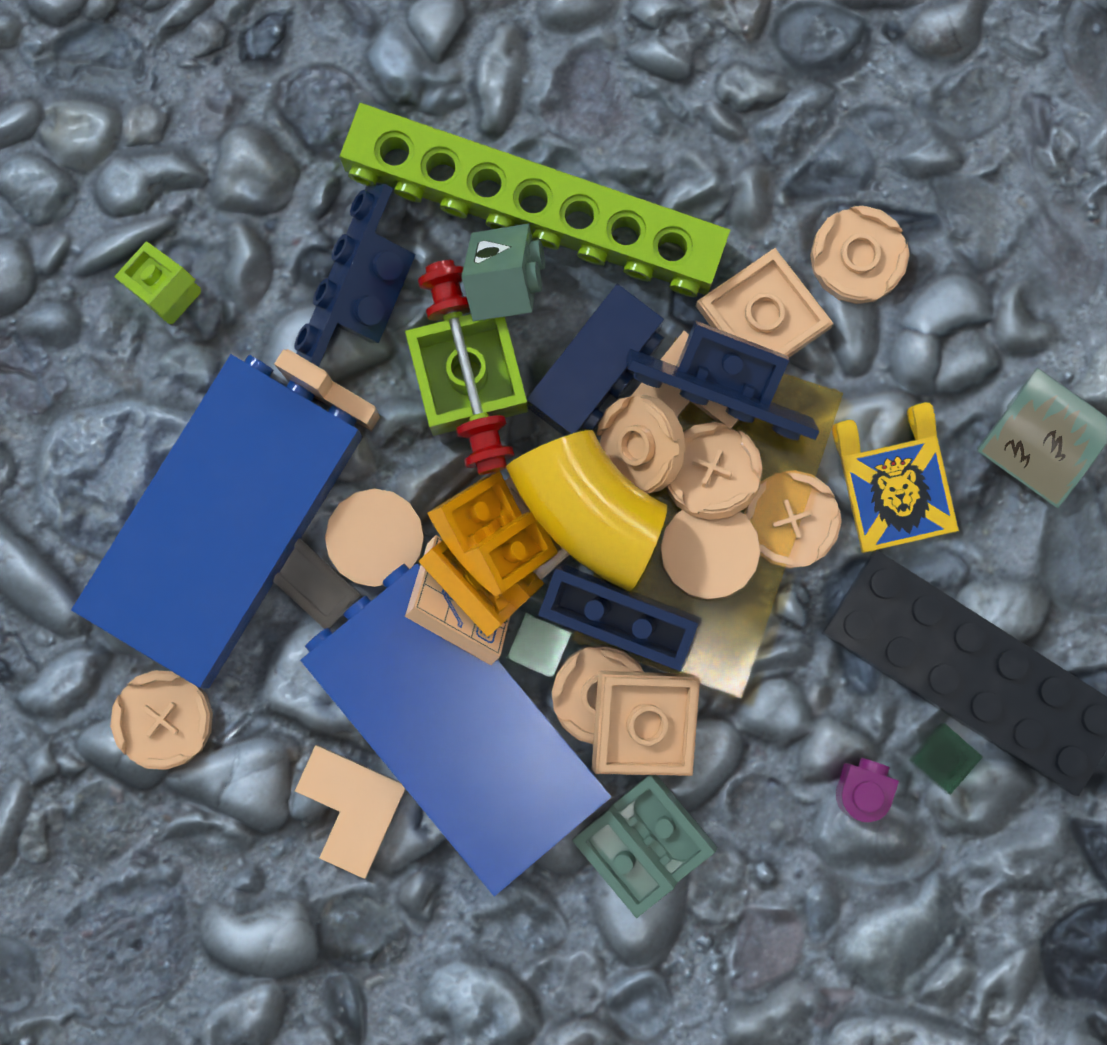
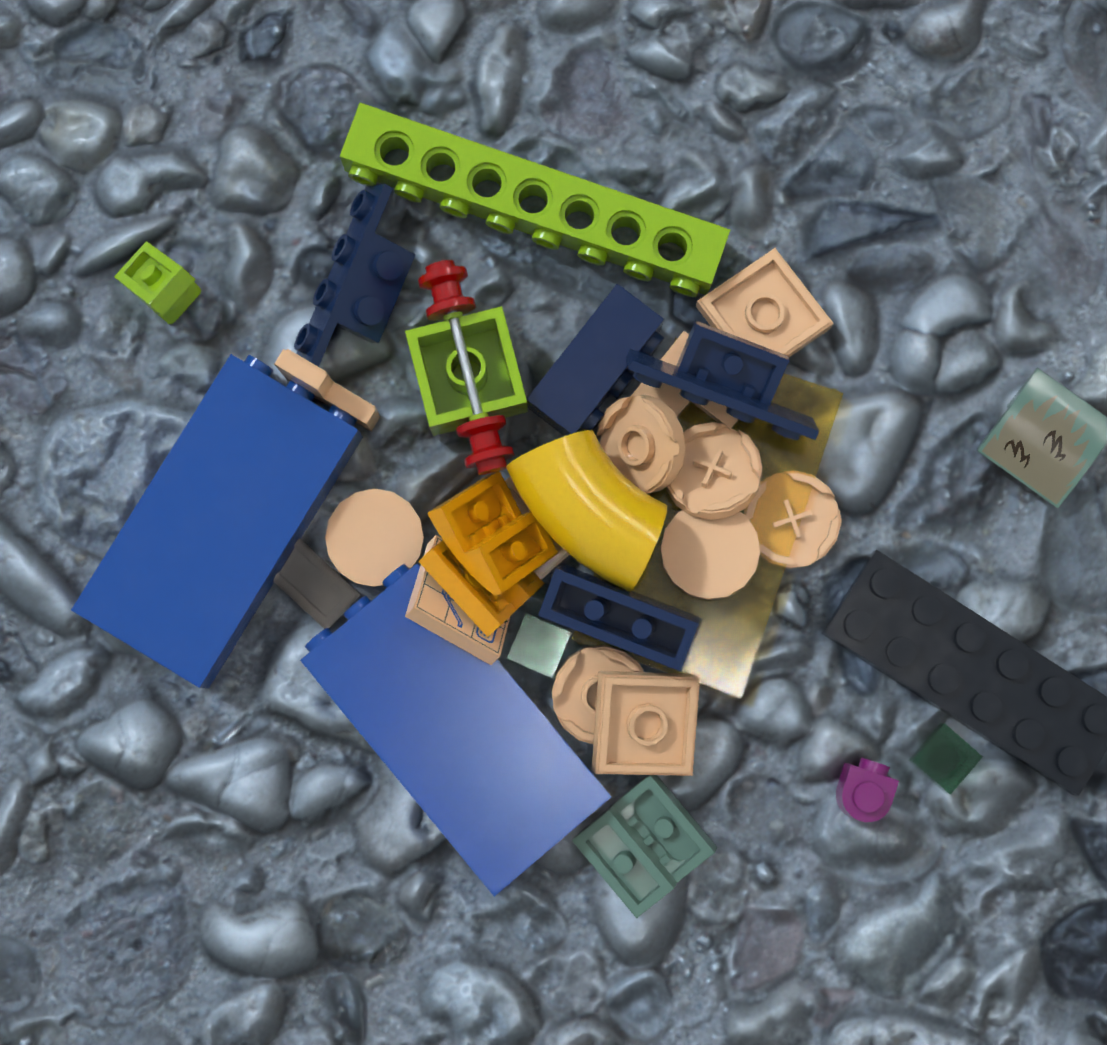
light nougat tile [110,670,213,770] -> none
light nougat tile [295,745,406,879] -> none
sand green brick [462,223,545,321] -> none
light nougat tile [810,205,909,304] -> none
flag [831,402,959,553] -> none

